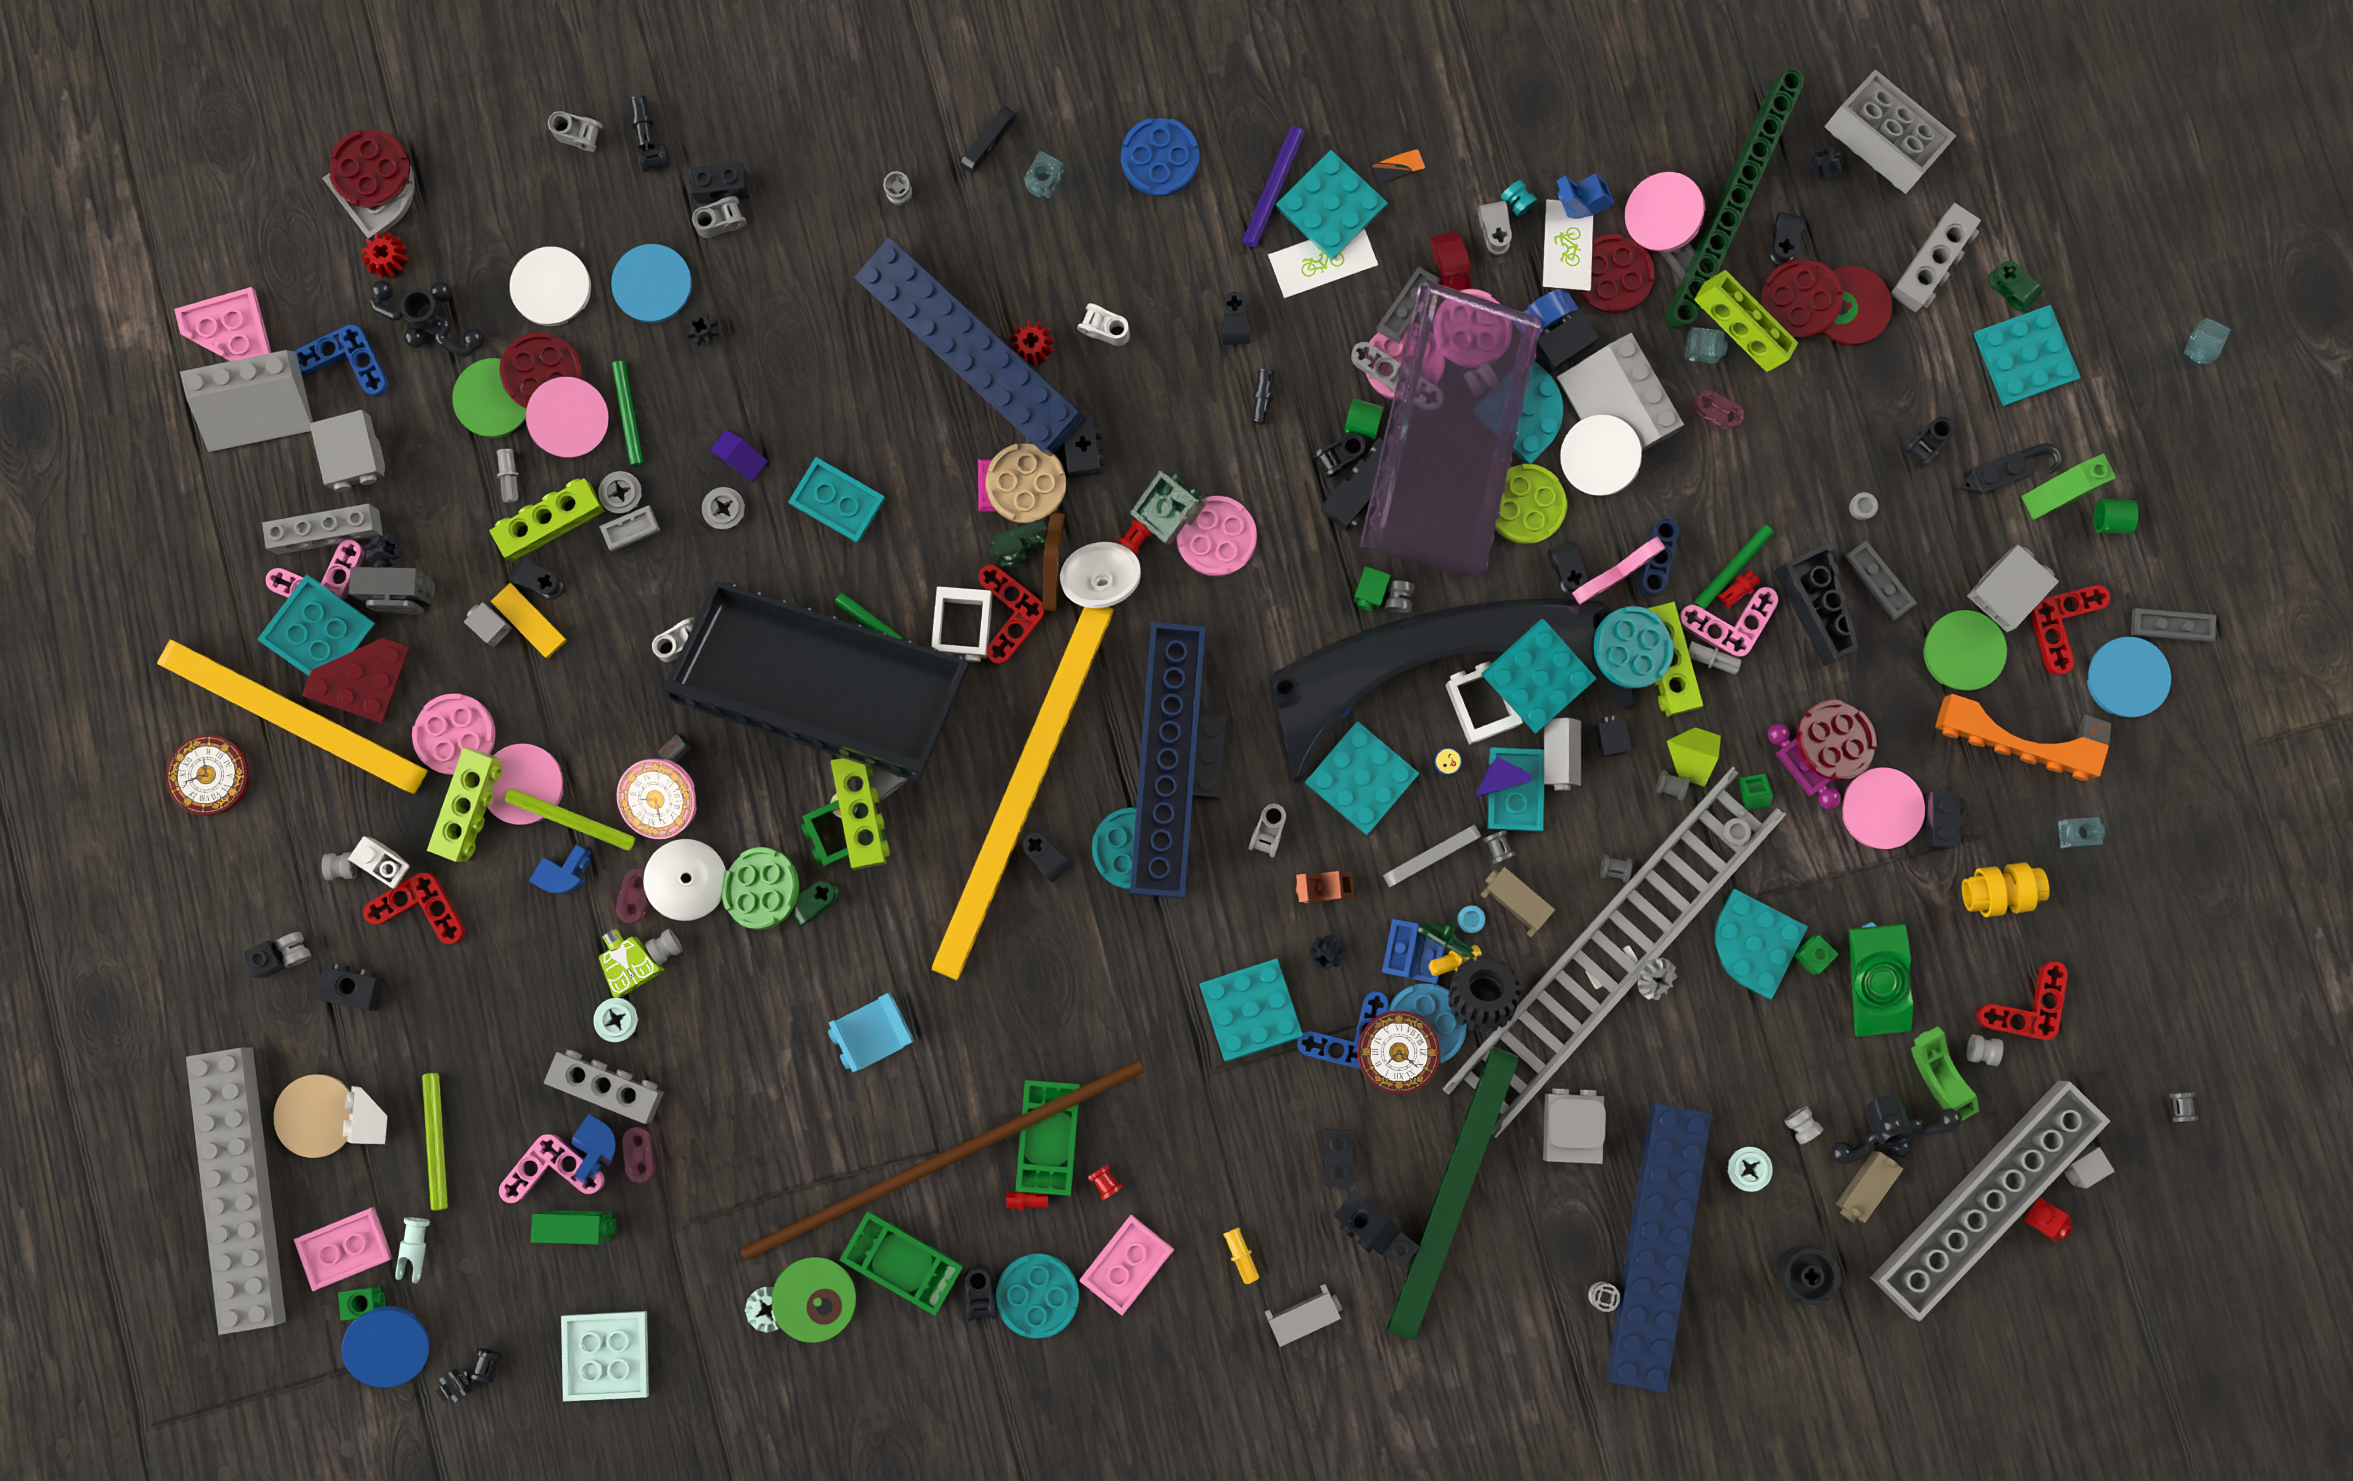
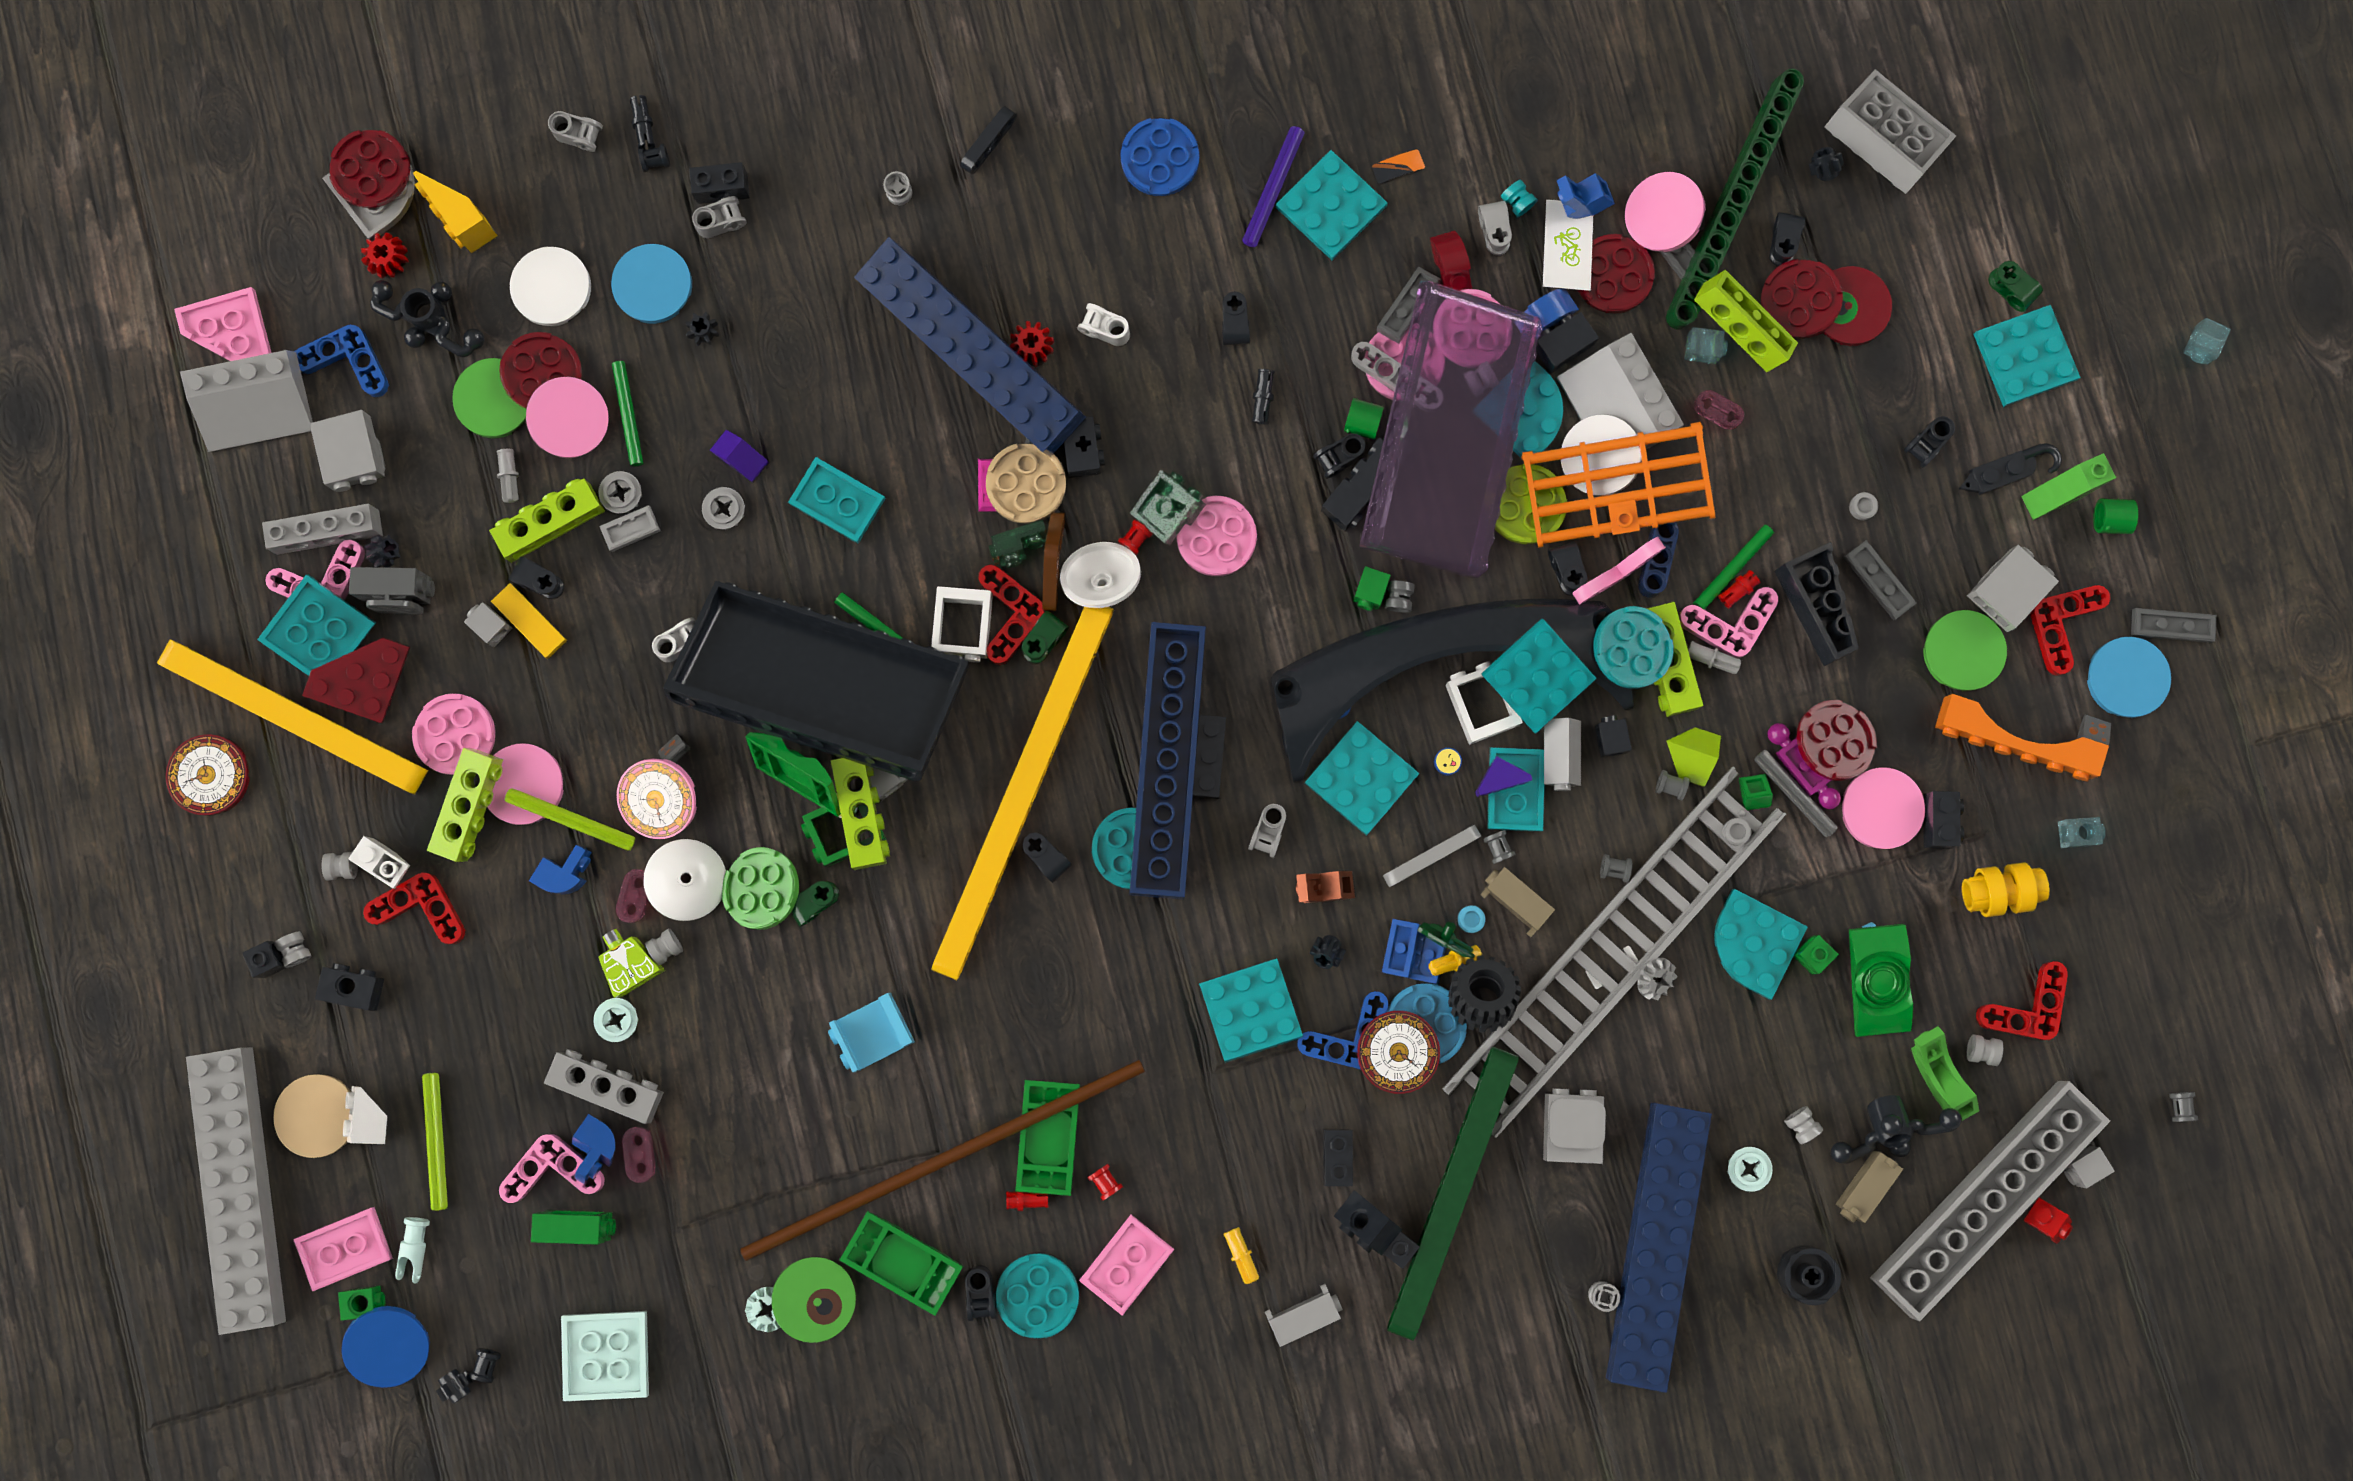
clear light blue brick [1024,151,1064,198] -> none
white sticker [1268,229,1378,298] -> none
light grey brick [1890,203,1981,313] -> none
none -> yellow slope [413,171,498,253]
none -> green slope [745,732,841,817]
none -> dark green piece [1022,611,1069,664]
none -> orange door [1521,422,1715,548]
none -> dark grey axle [1754,750,1837,837]

